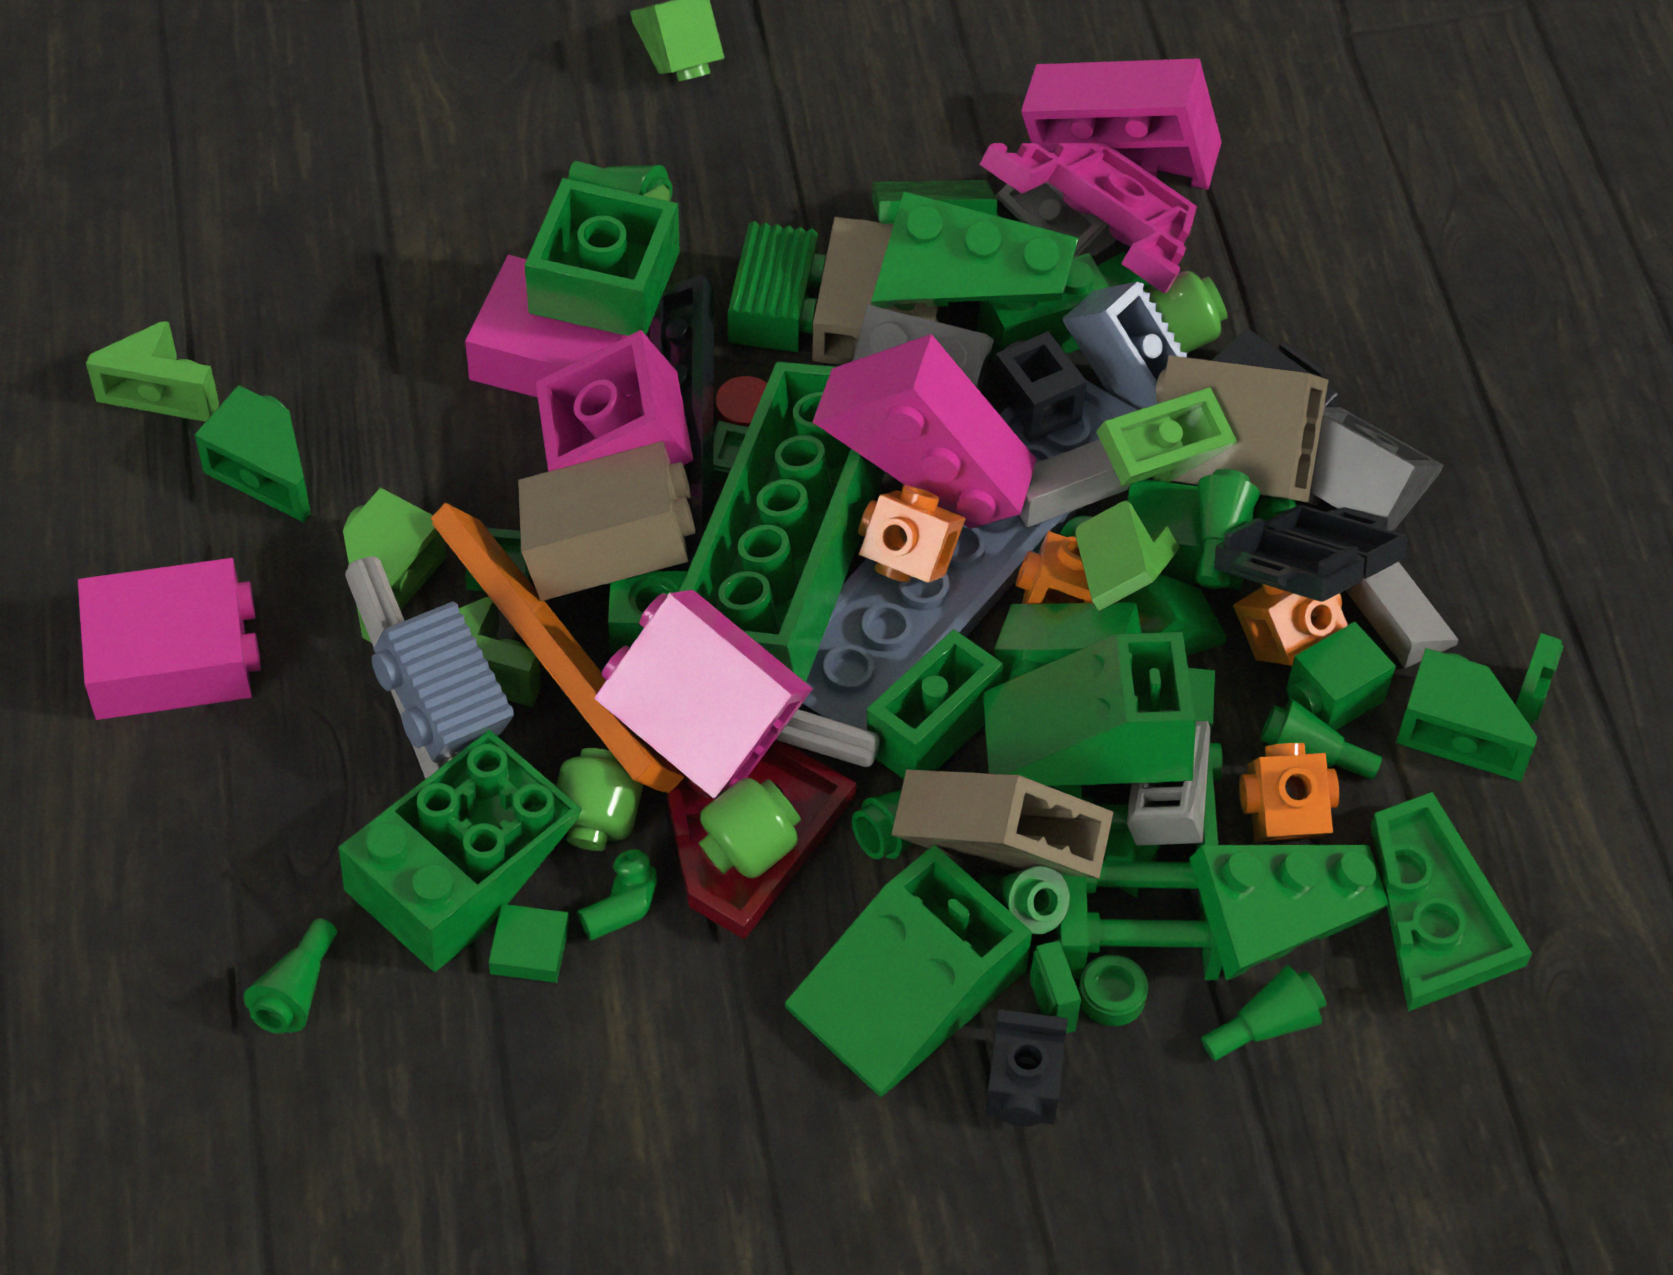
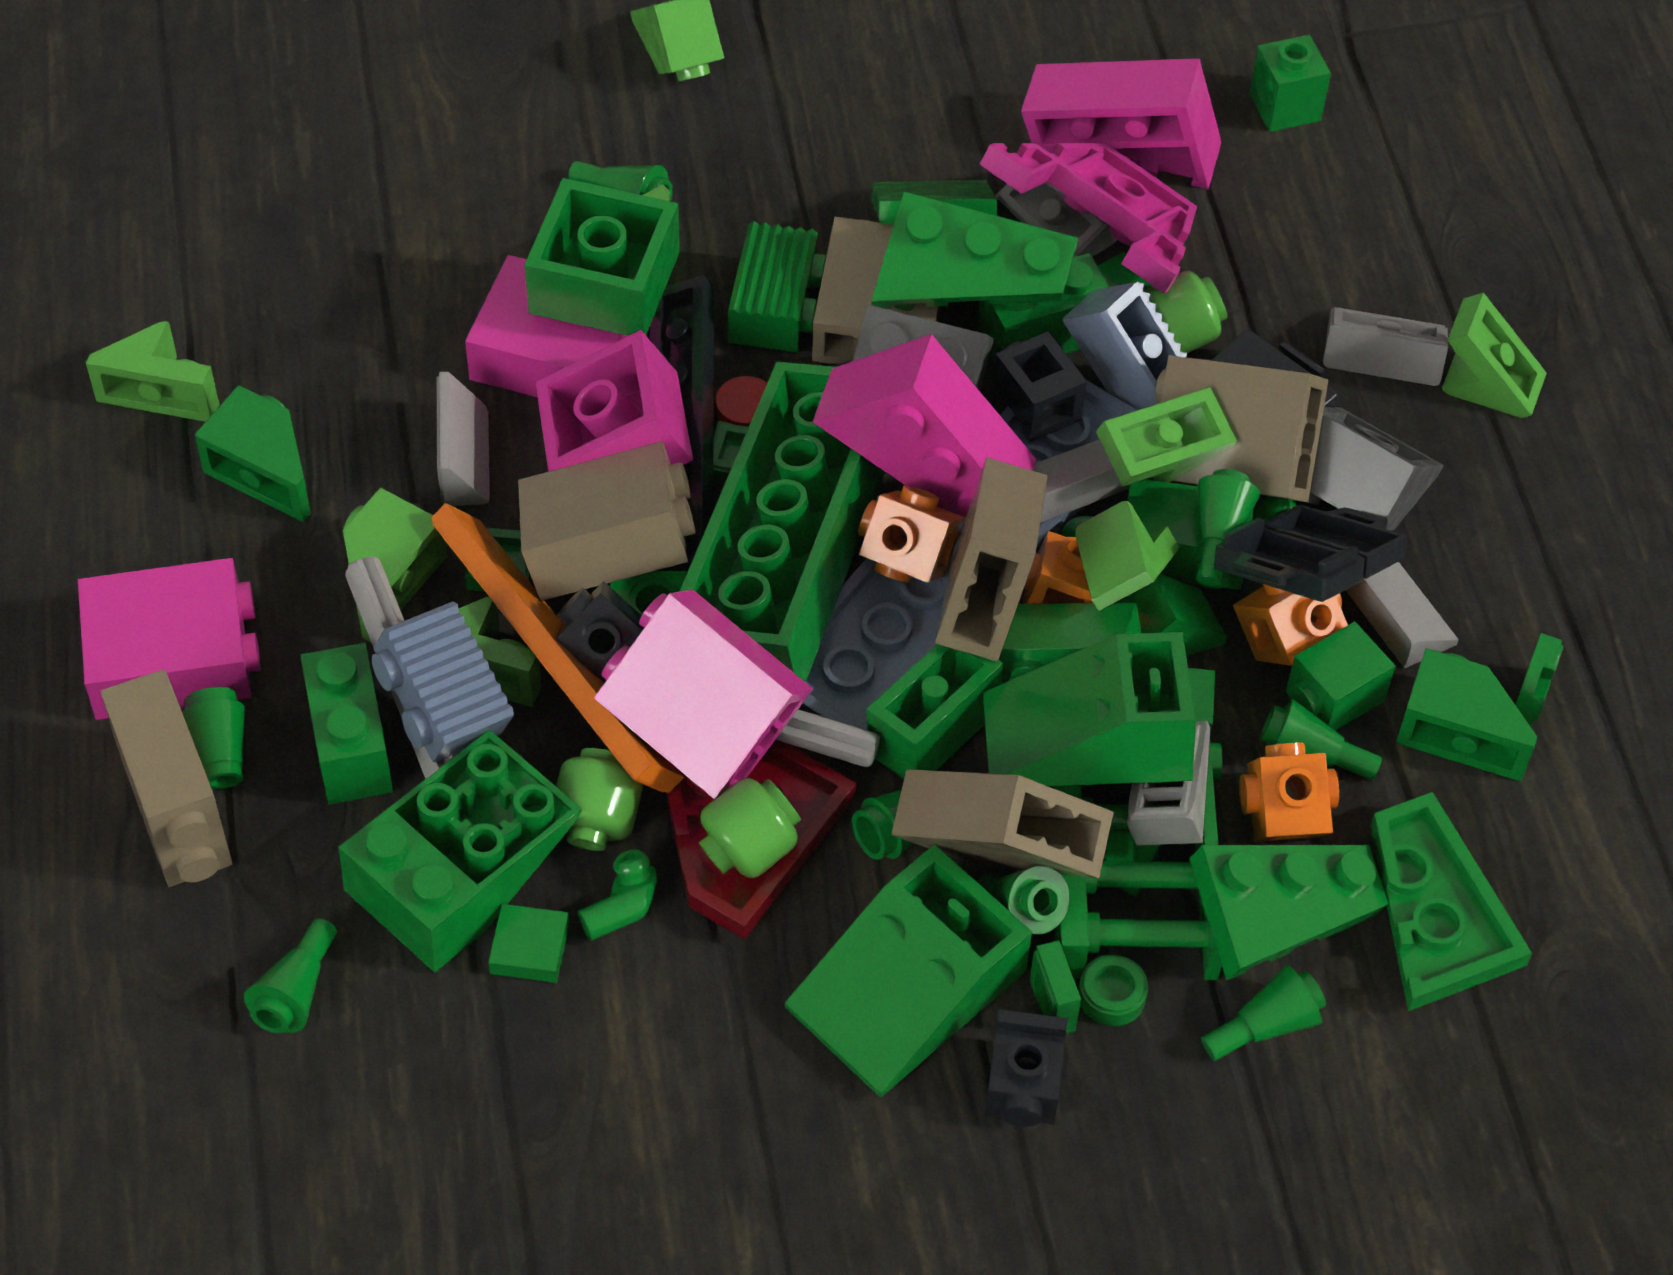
none -> dark tan brick [100,669,233,888]
none -> green cone [182,687,245,789]
none -> green brick [300,643,393,805]
none -> light grey slope [437,372,490,506]
none -> black brick [556,581,644,683]
none -> dark tan brick [935,457,1048,662]
none -> green brick [1249,35,1331,132]
none -> light grey slope [1323,307,1448,386]
none -> bright green slope [1442,293,1547,418]

